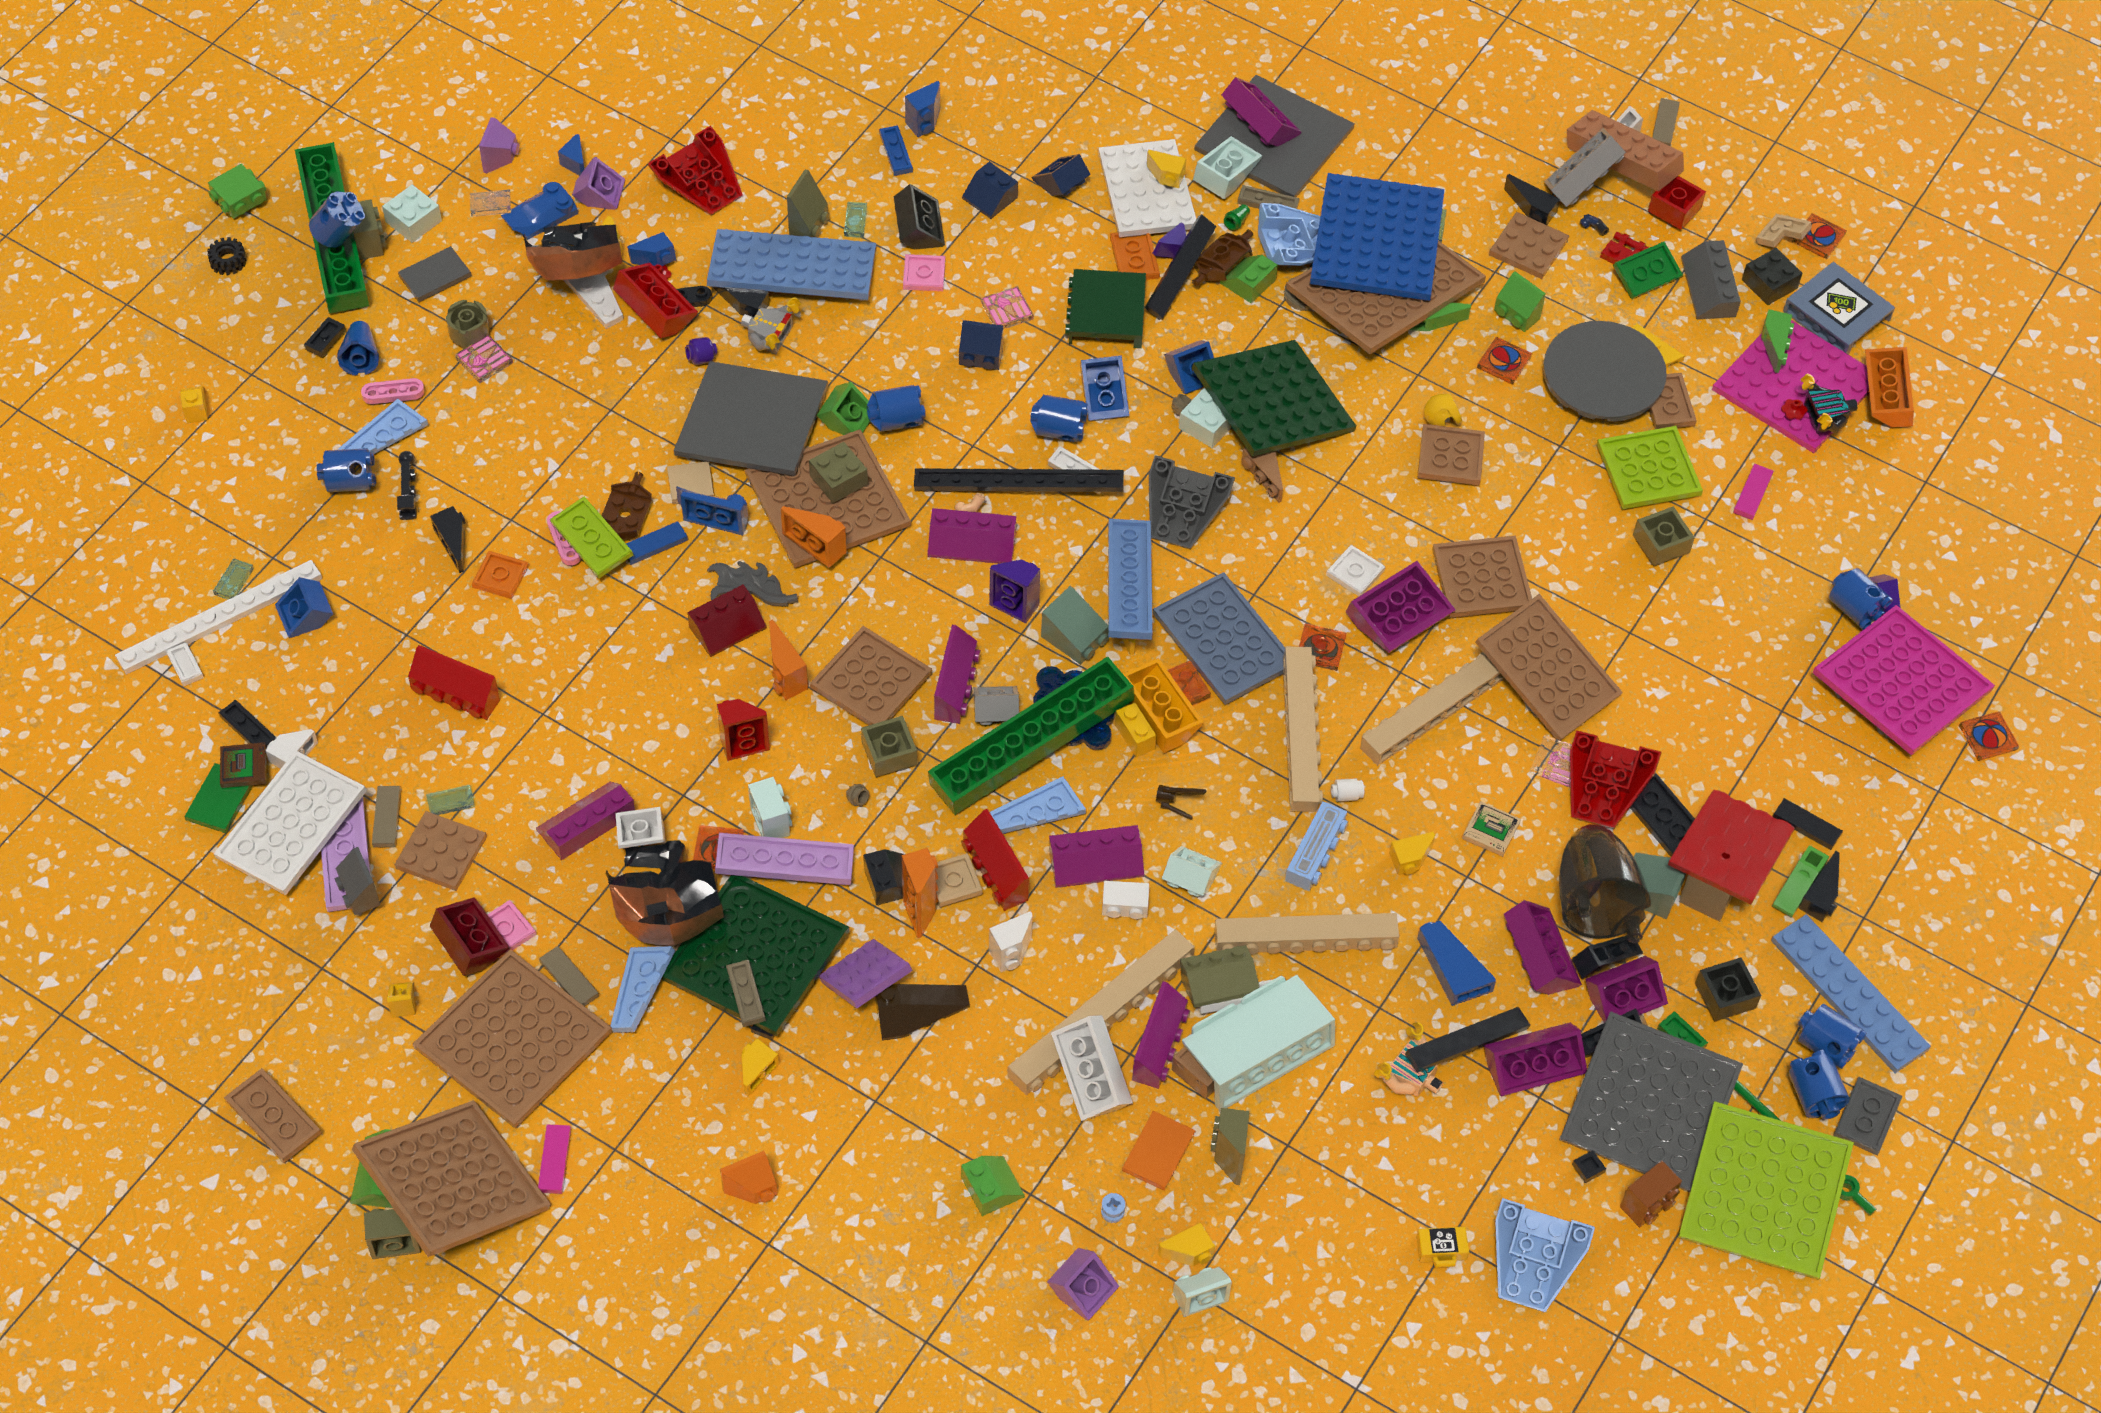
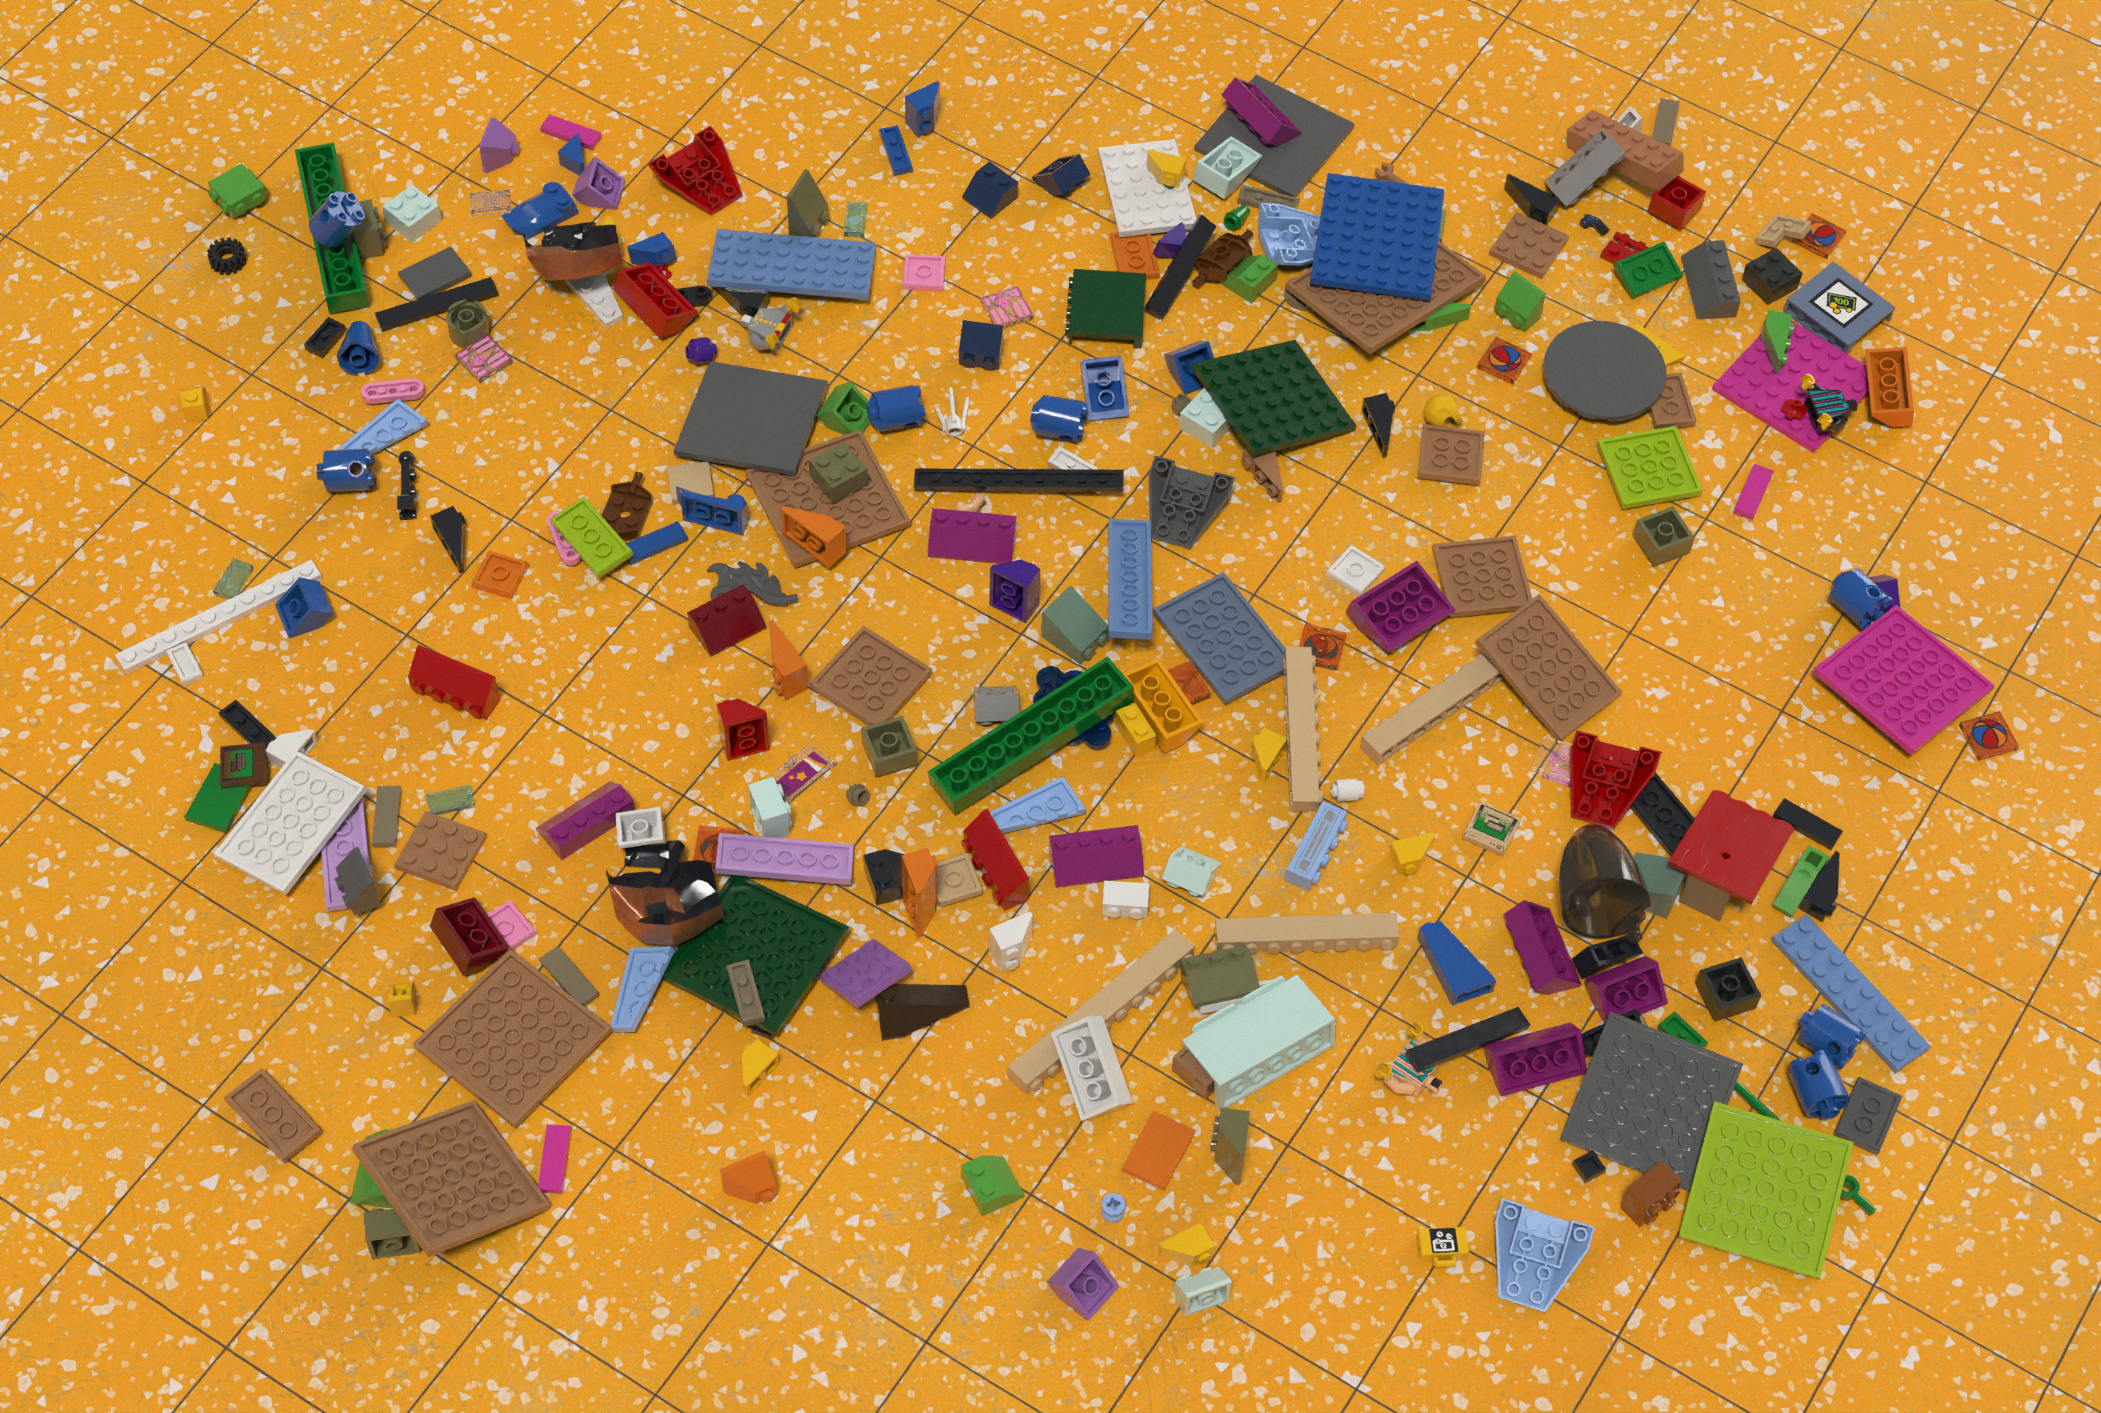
pearl dark grey slope [893,184,945,250] -> none
magenta slope [934,624,981,724] -> none
magenta slope [1132,981,1190,1089] -> none
dark brown plant [1156,785,1207,820] -> none
none -> black tile [375,277,498,332]
none -> dark pink tile [540,114,602,150]
none -> door [766,743,837,805]
none -> white plant [936,387,969,437]
none -> yellow slope [1251,727,1287,782]
none -> black slope [1361,393,1395,458]
none -> medium nougat bar [1375,162,1408,184]

